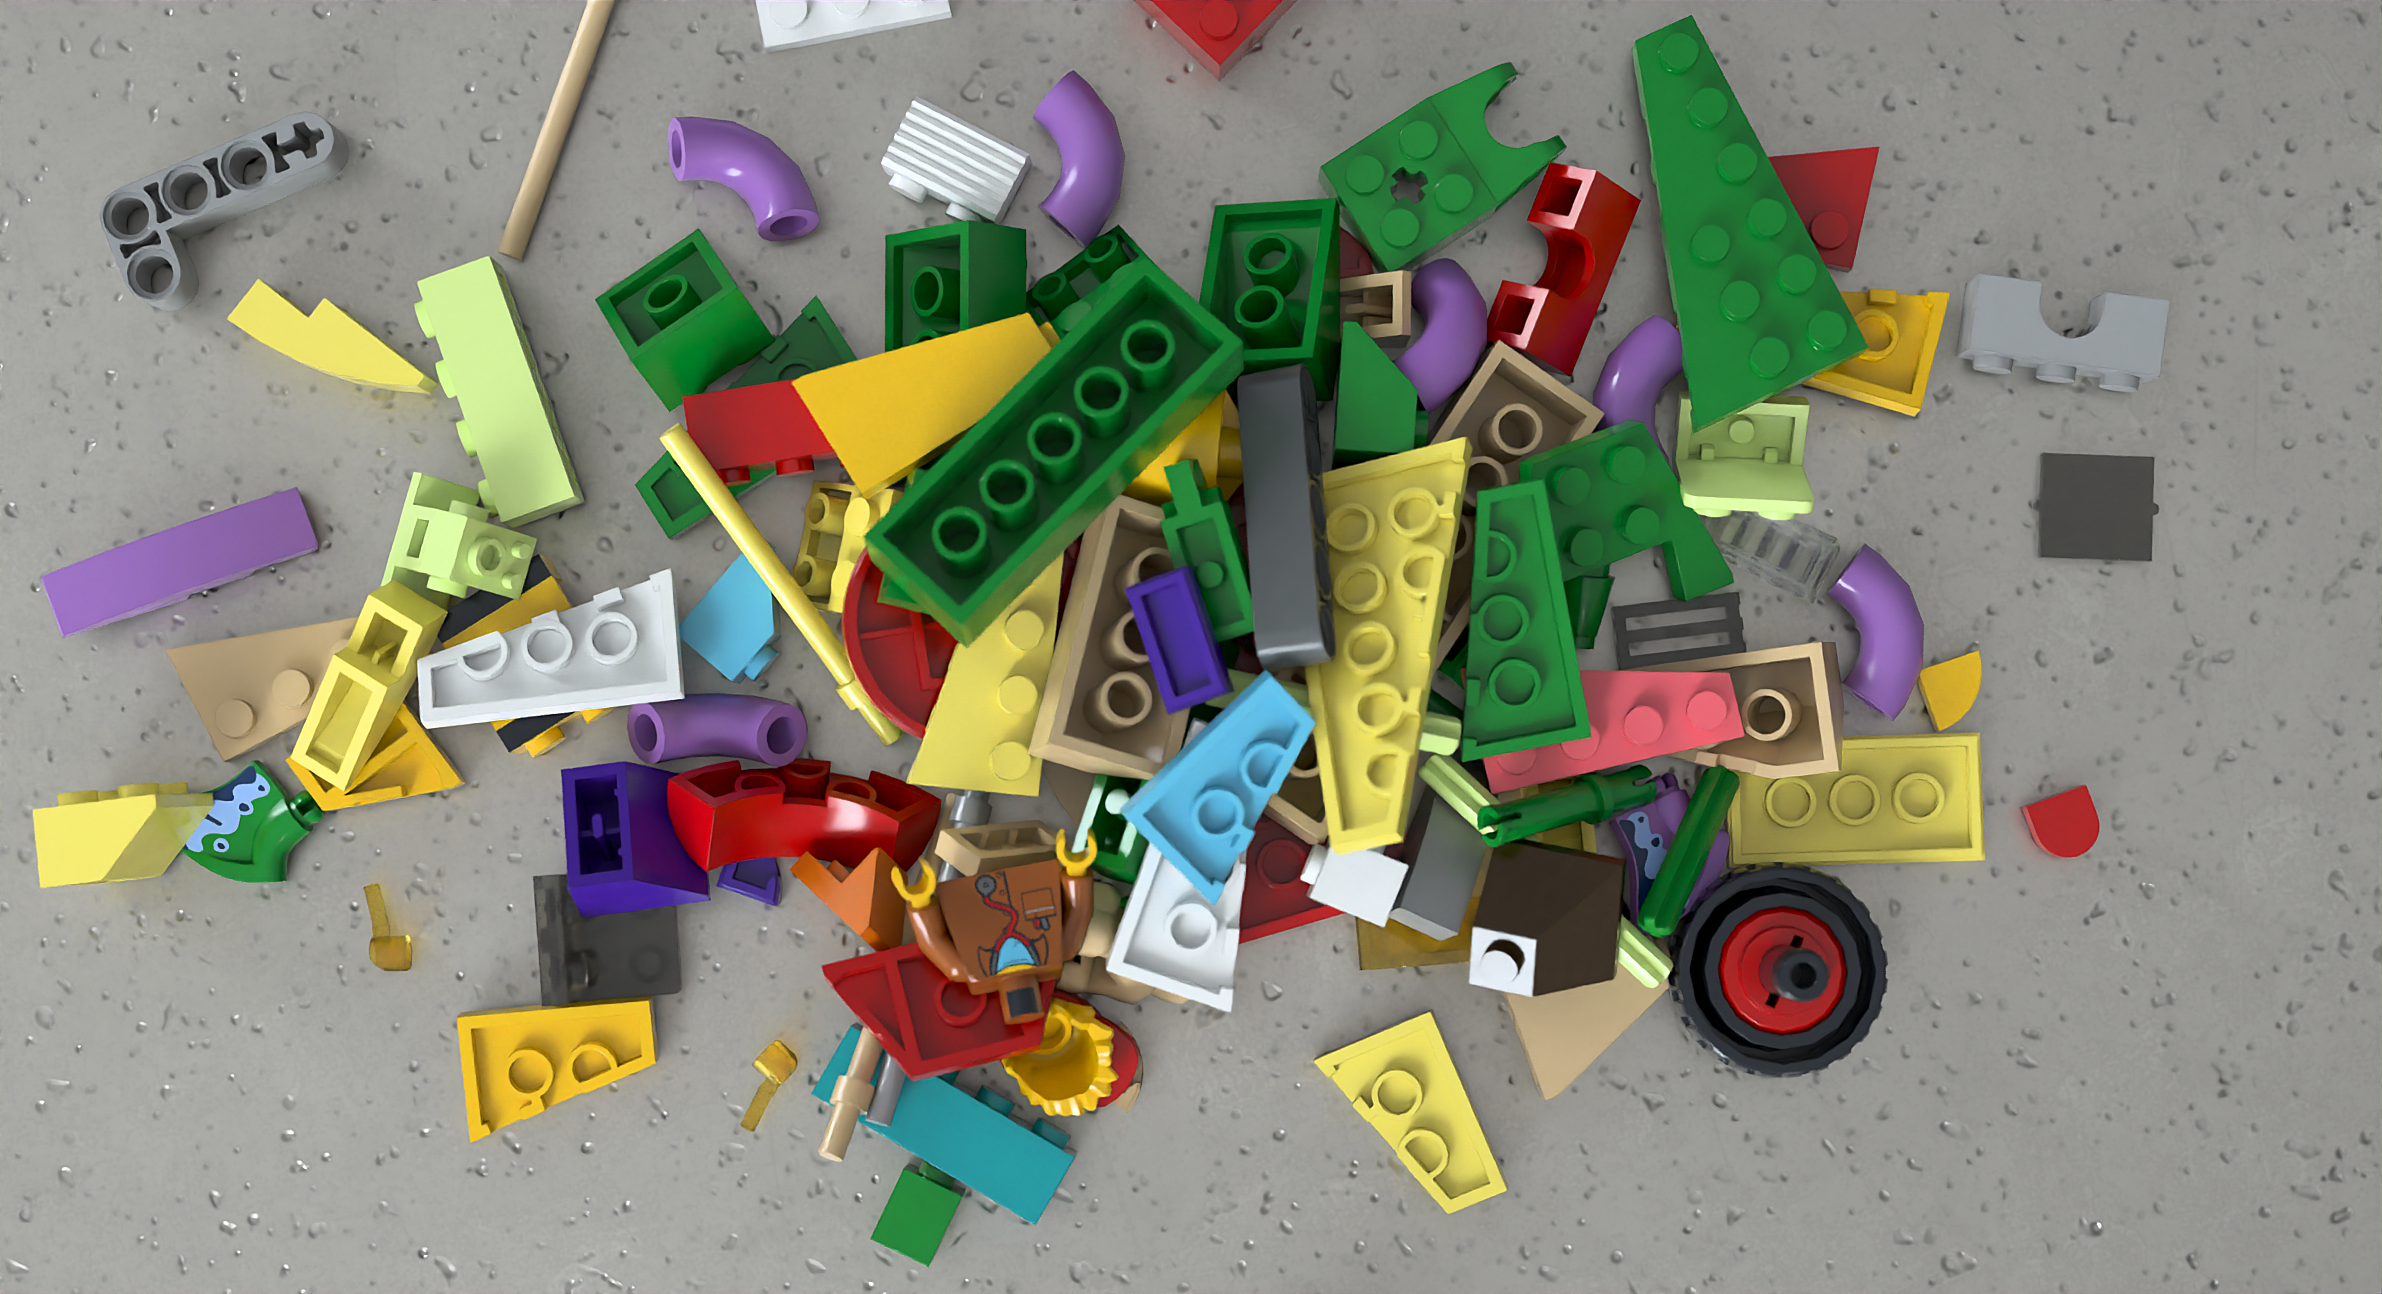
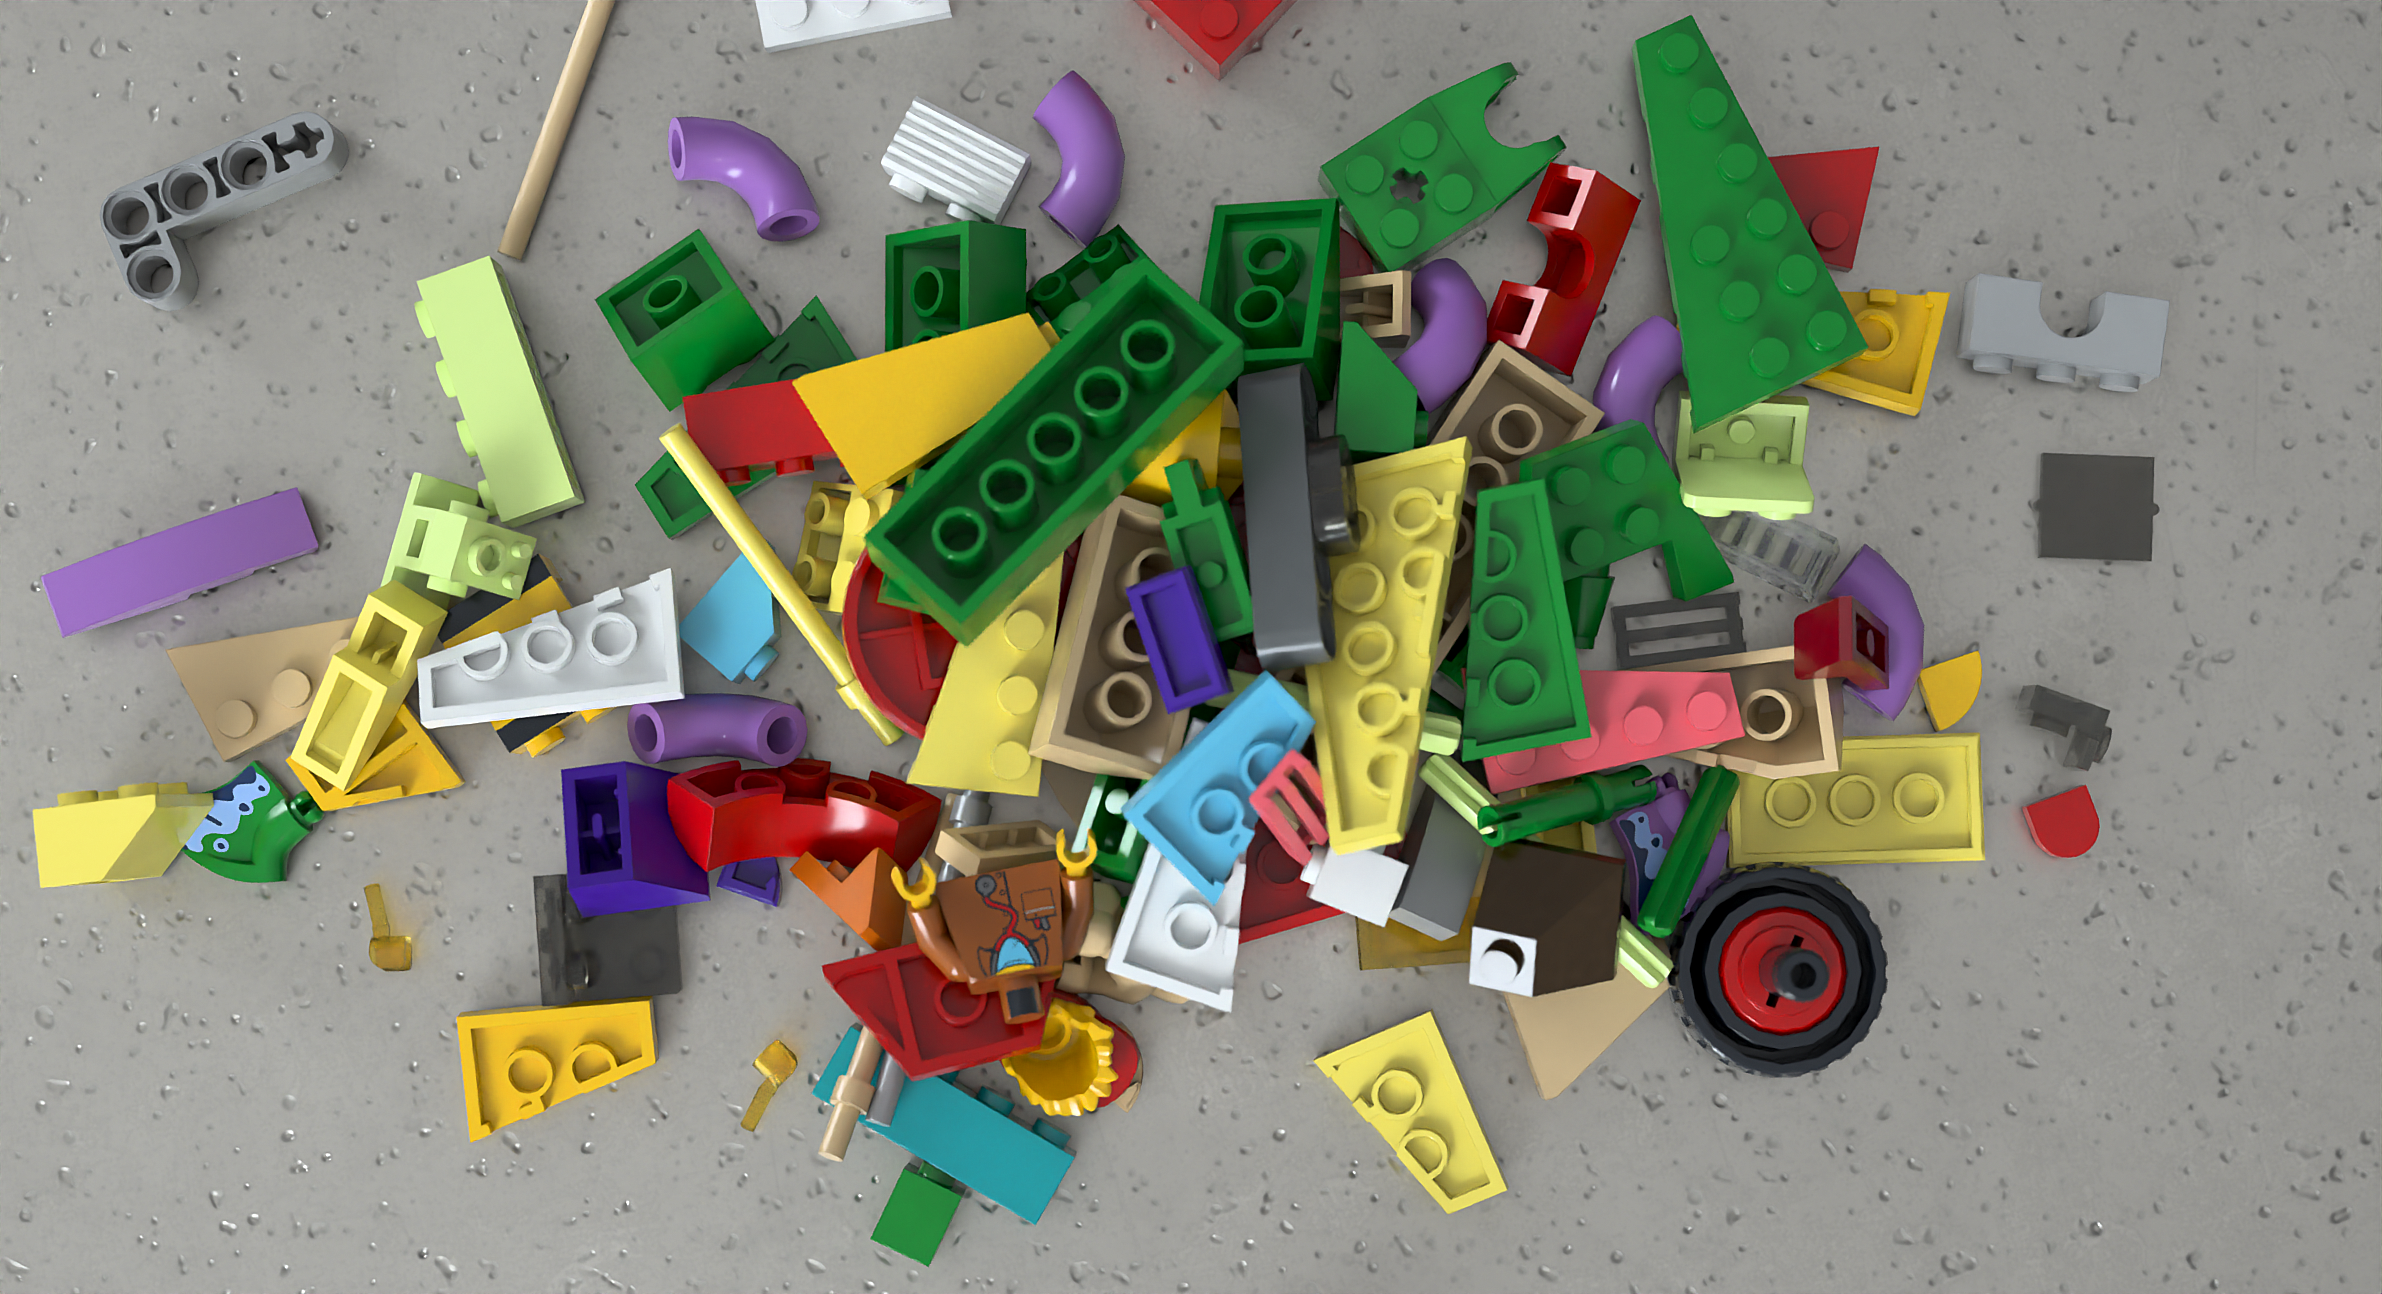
light yellow slope [227,279,438,393] -> none
none -> coral tile [1249,749,1329,866]
none -> clear smoke beam [1307,434,1360,558]
none -> dark red slope [1794,596,1889,691]
none -> clear smoke bracket [2015,684,2112,771]

